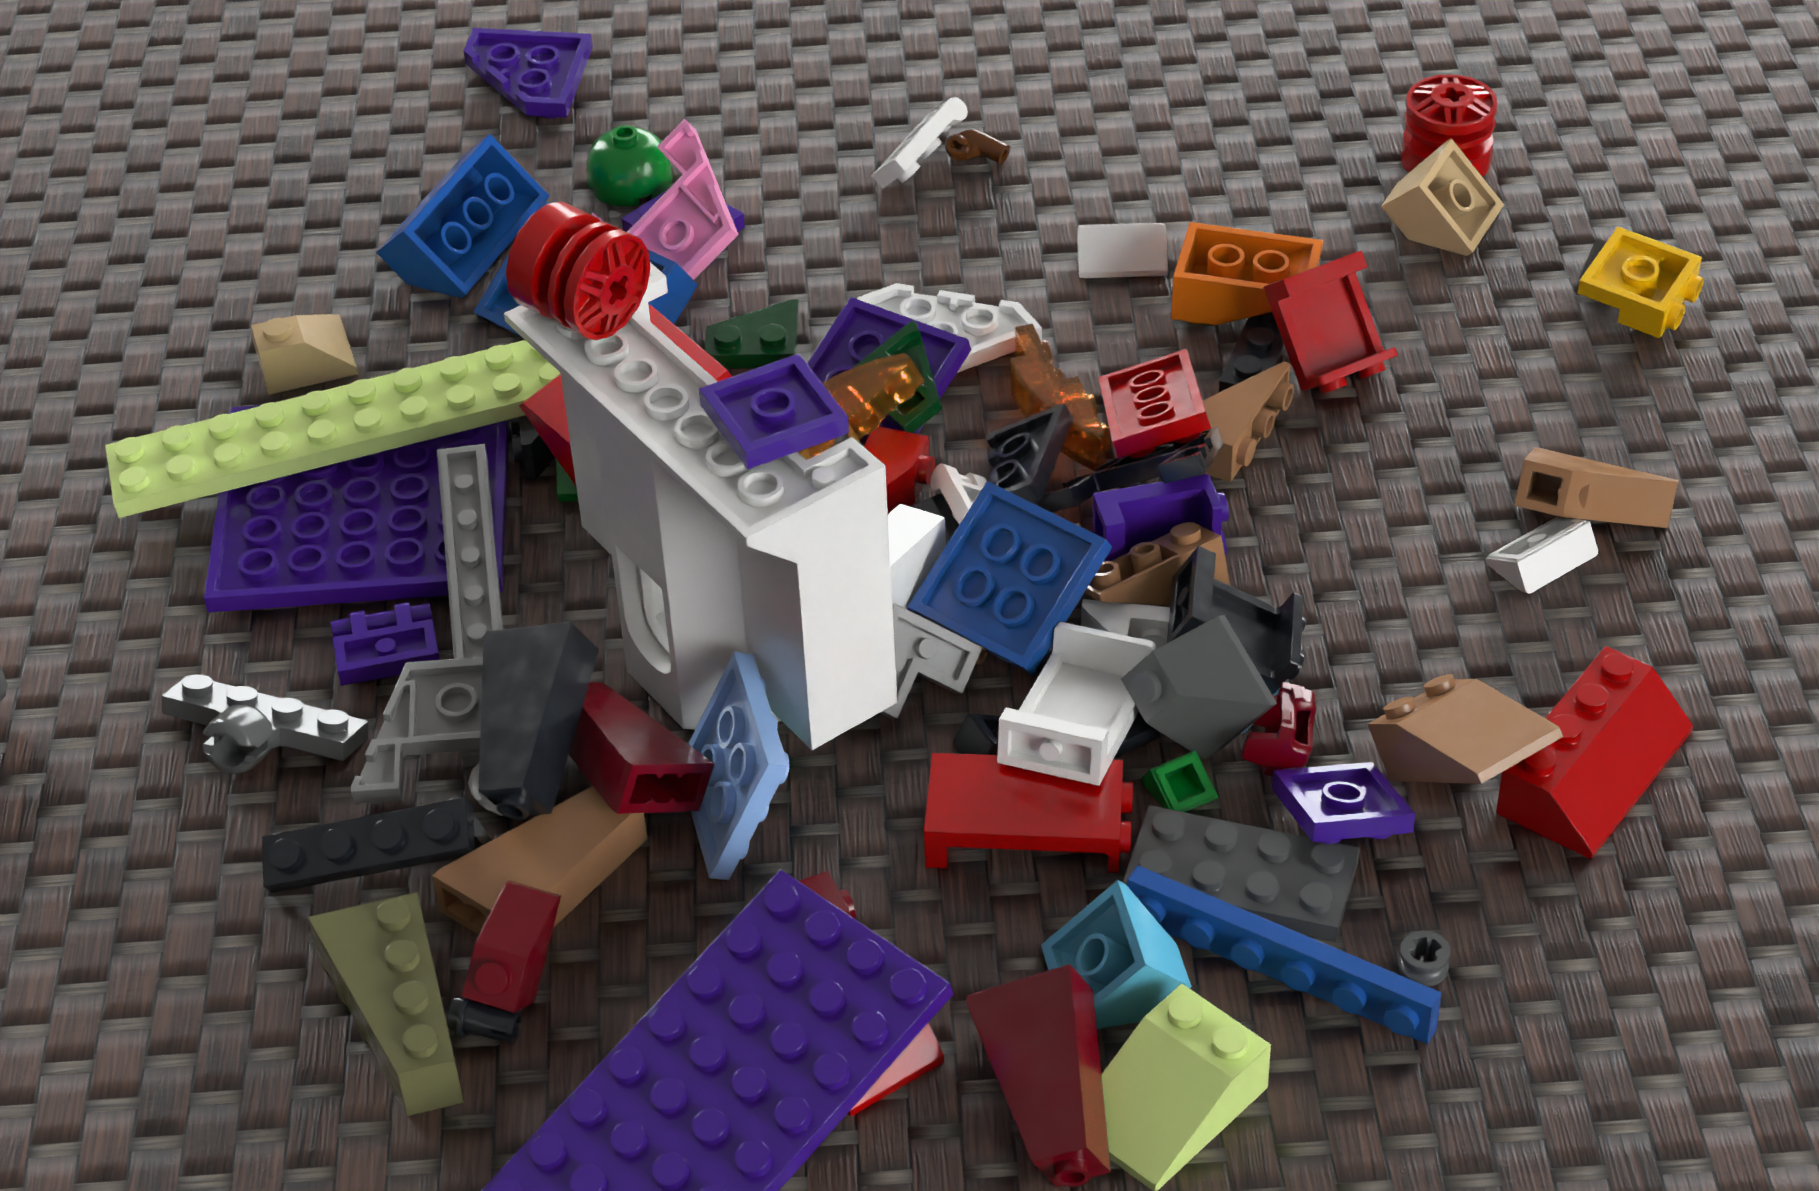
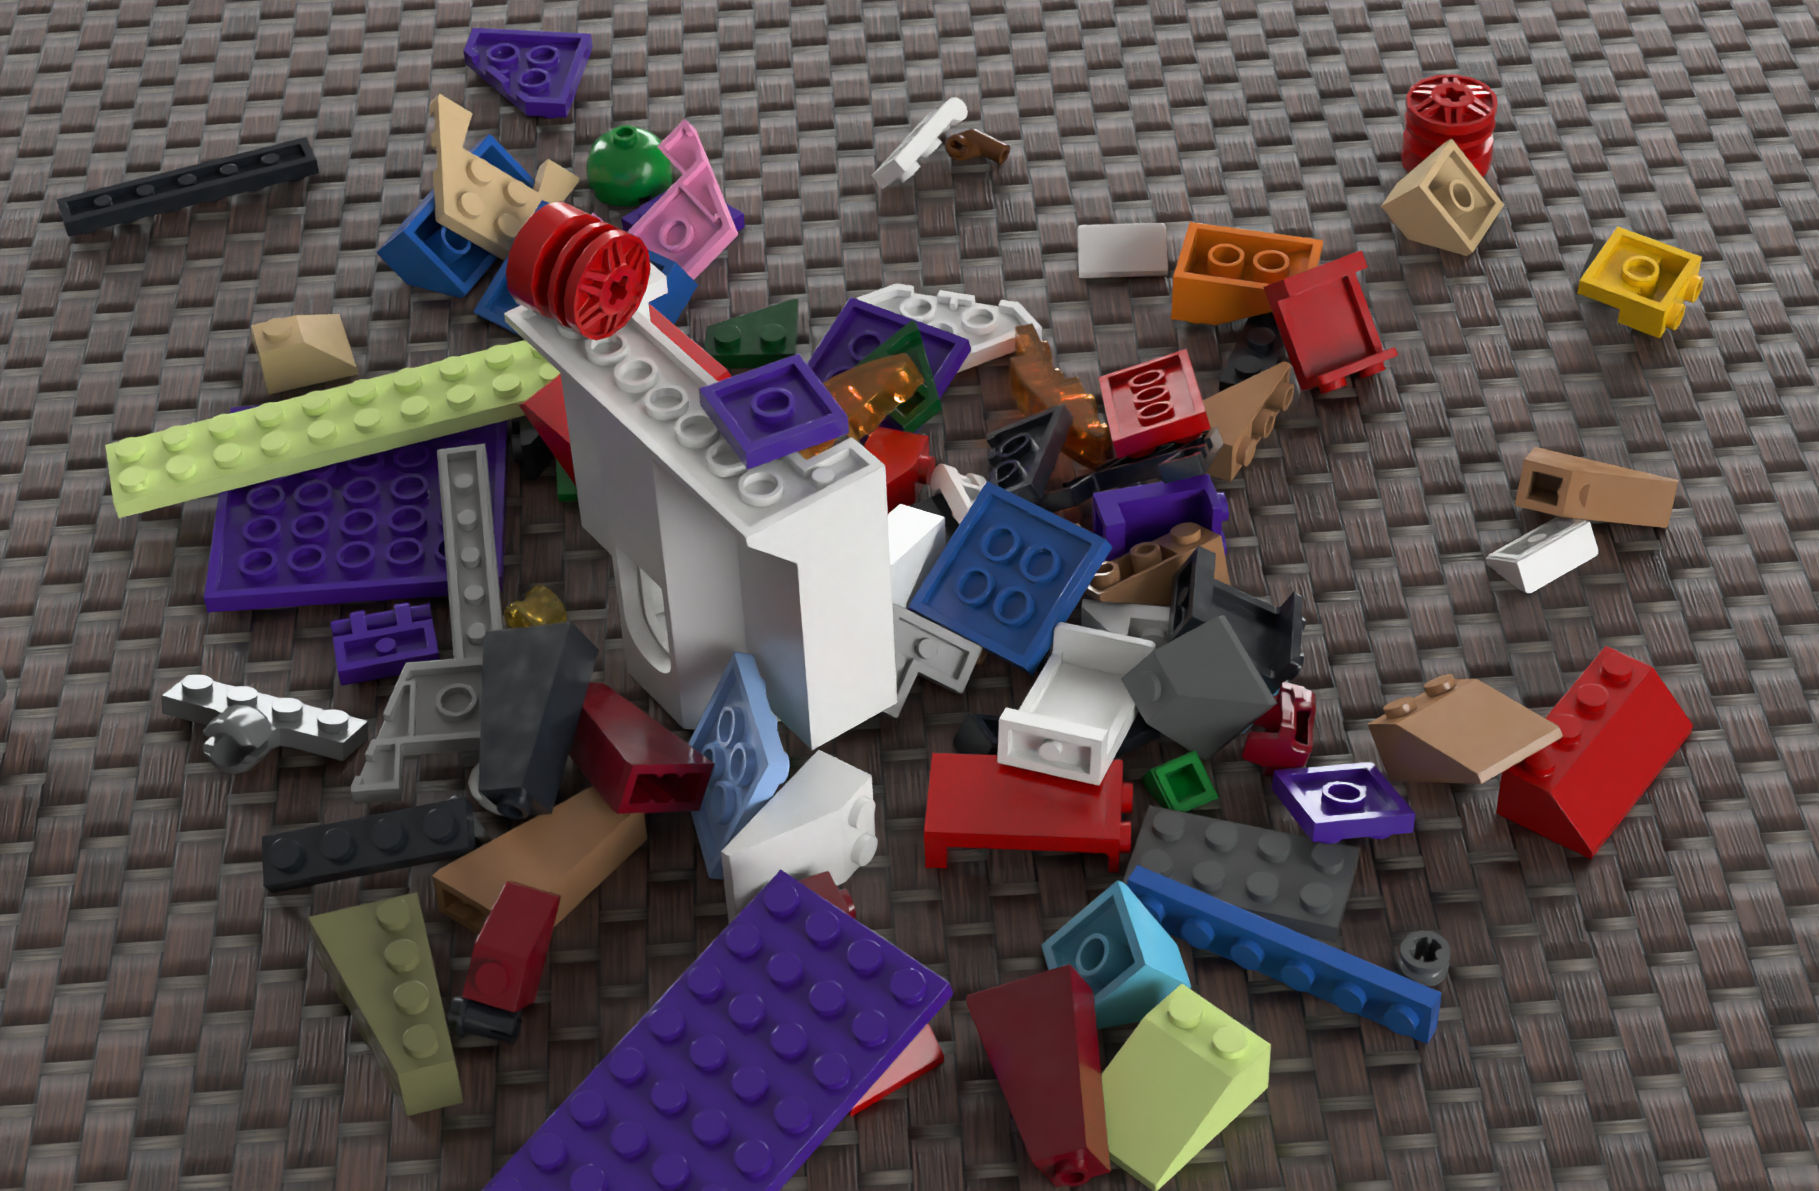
none -> black plate [56,137,319,237]
none -> tan wing [429,94,580,261]
none -> clear yellow wheel [504,584,567,629]
none -> white slope [721,750,878,924]

